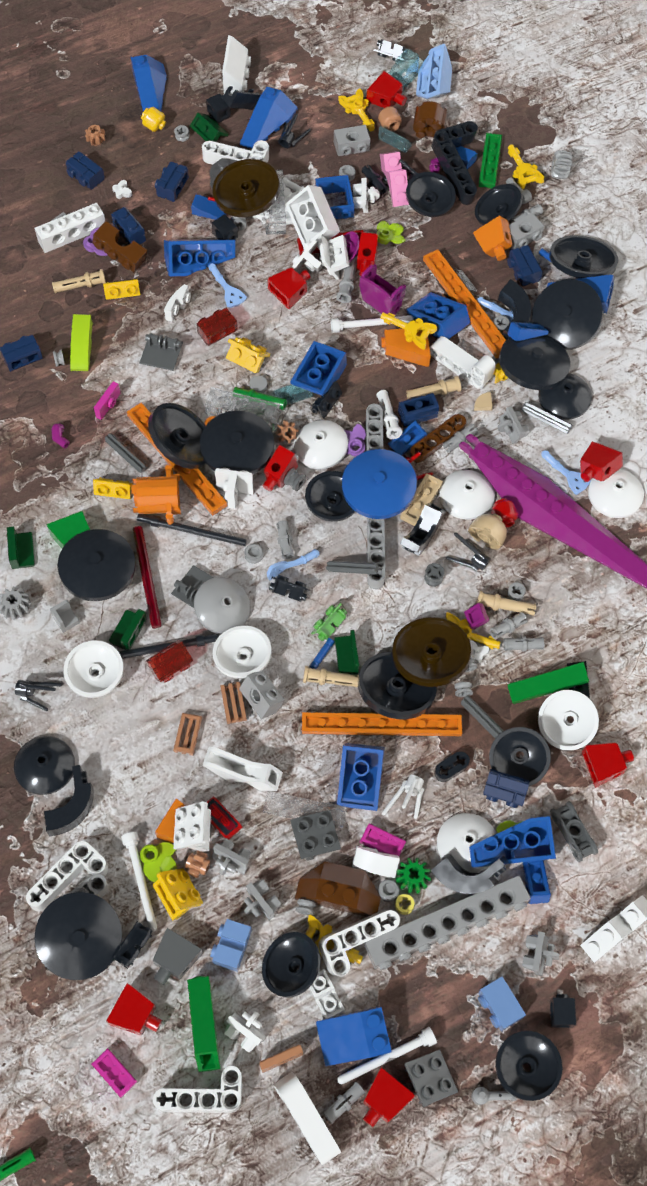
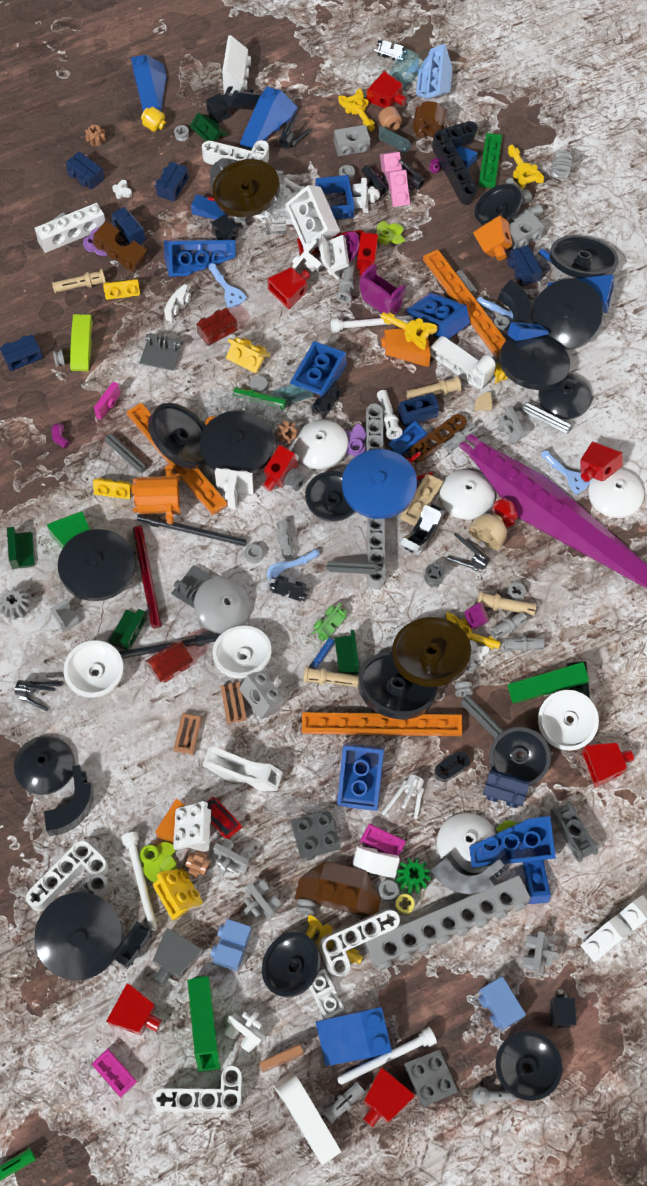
black dish [406,172,456,217] -> none

